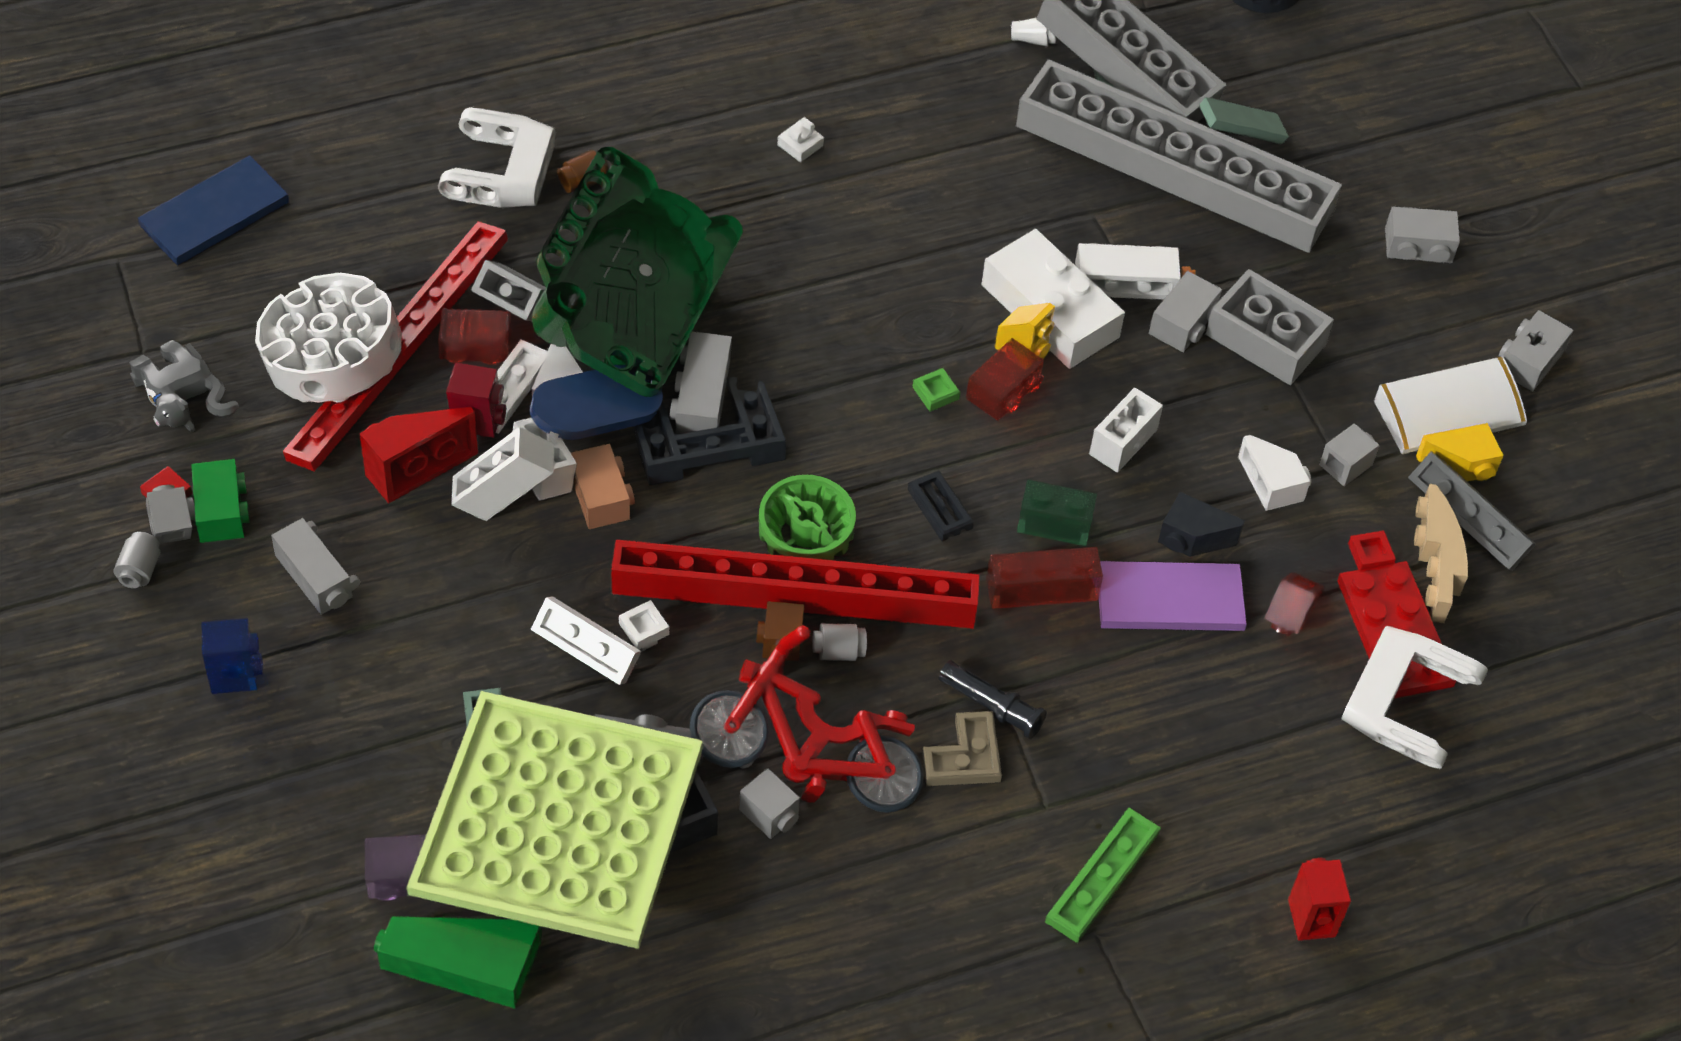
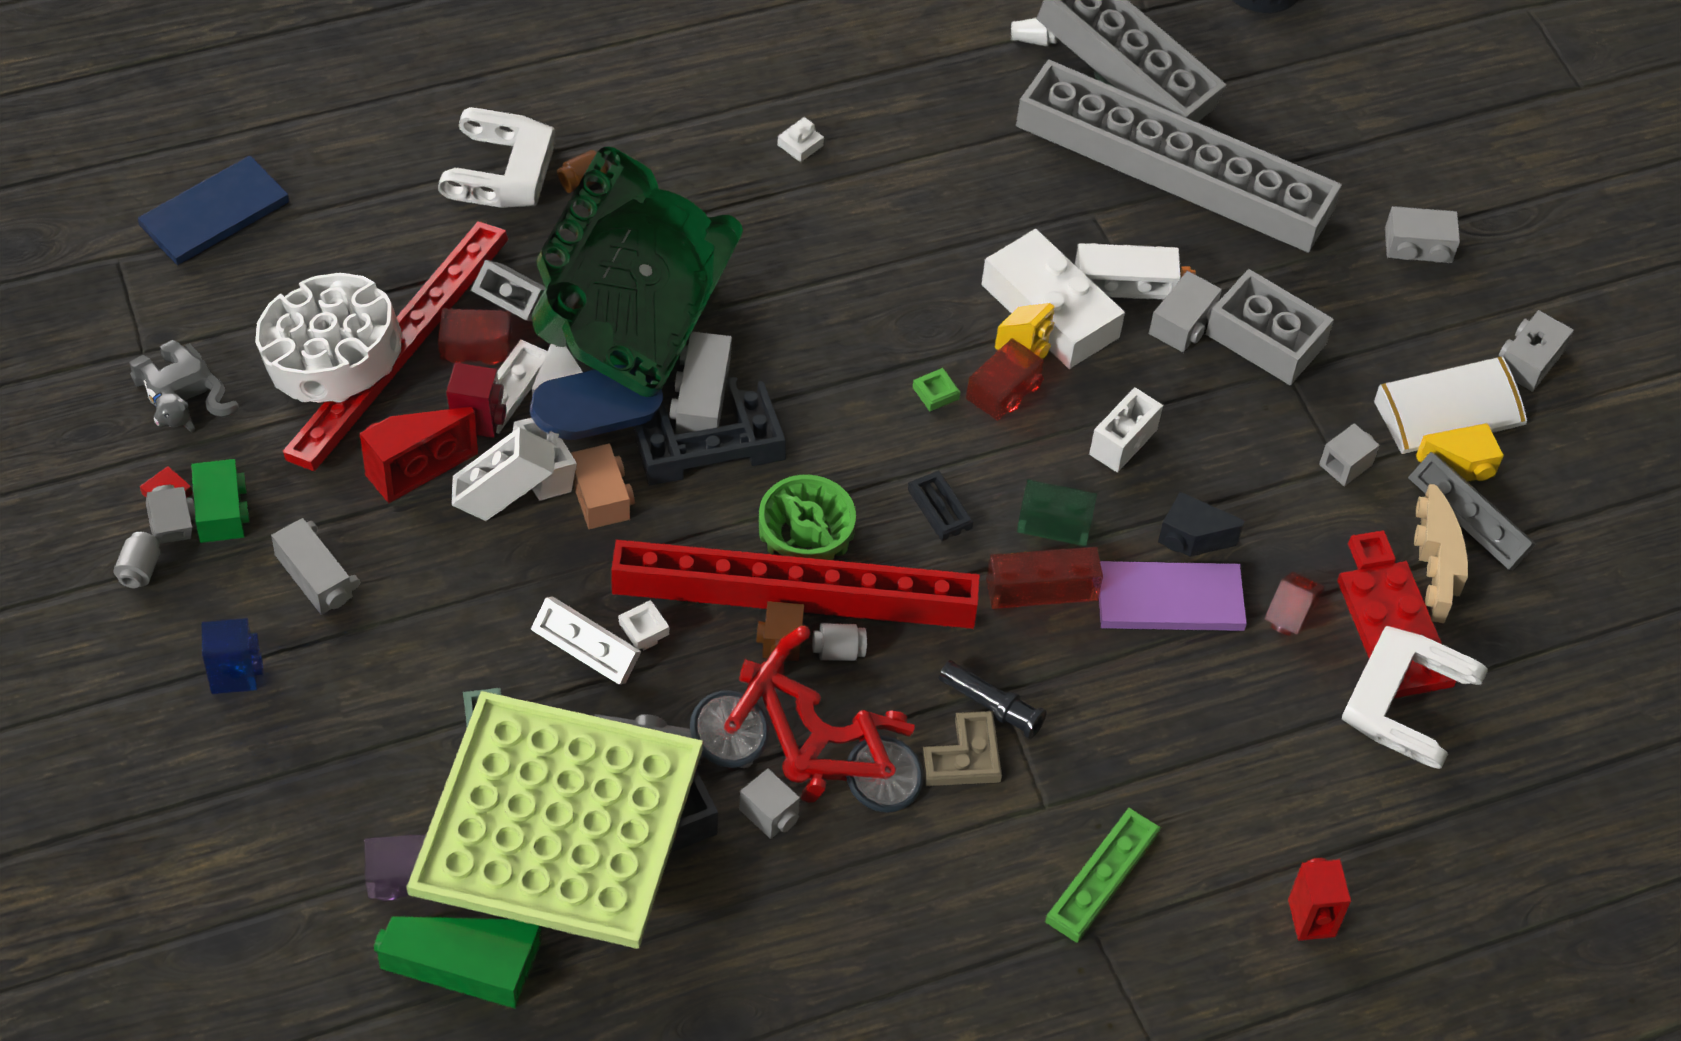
sand green tile [1199,97,1289,144] -> none
white slope [1238,435,1311,511] -> none

